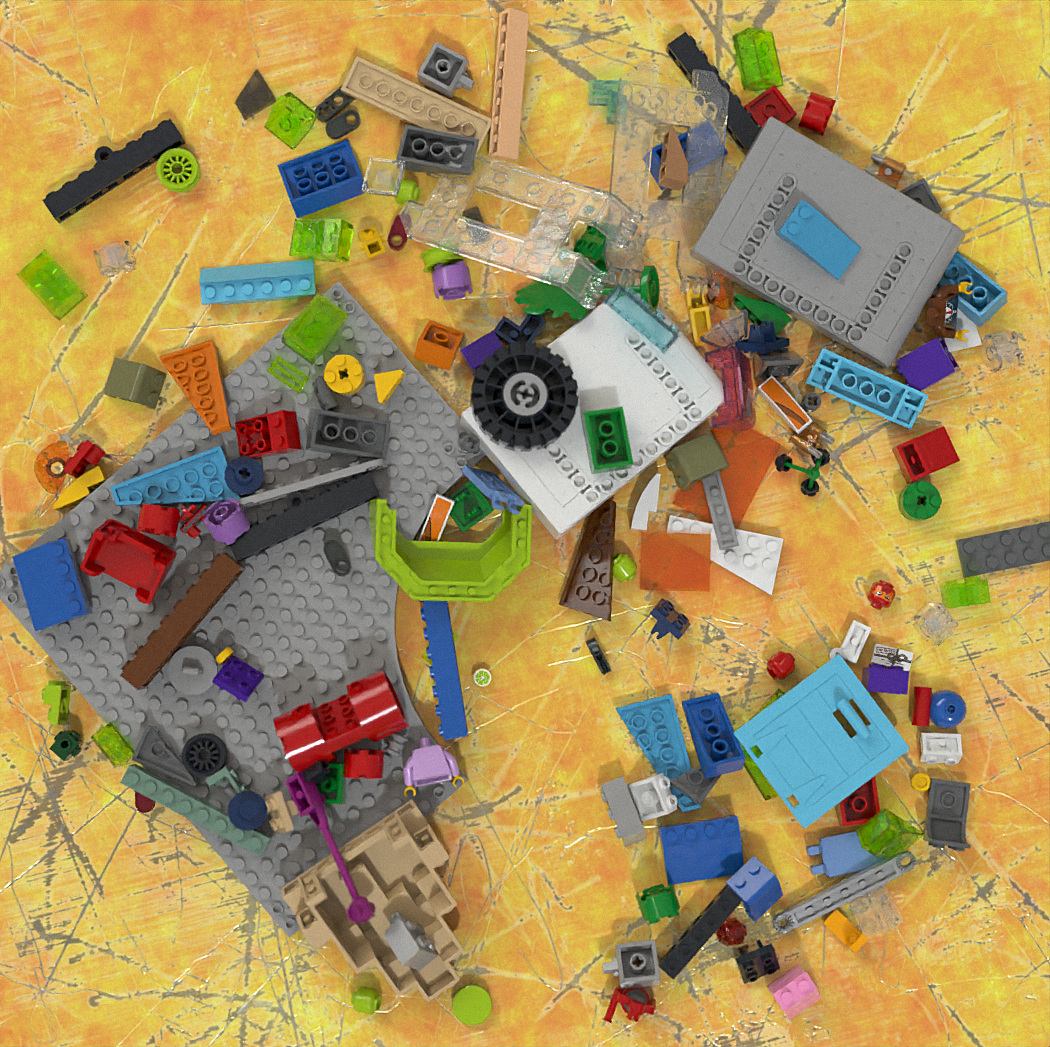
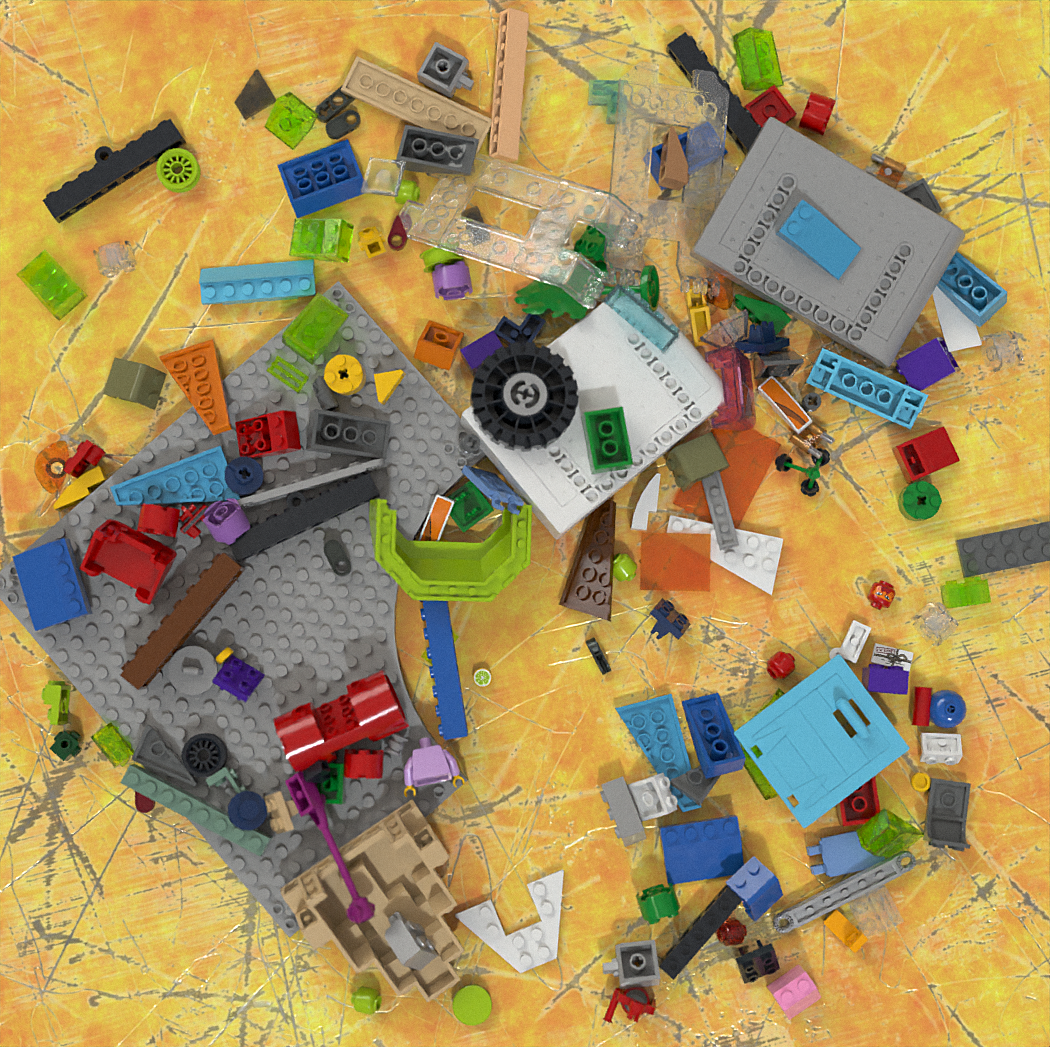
reddish brown torso [926,281,973,341] -> none
none -> white wing [455,869,564,973]

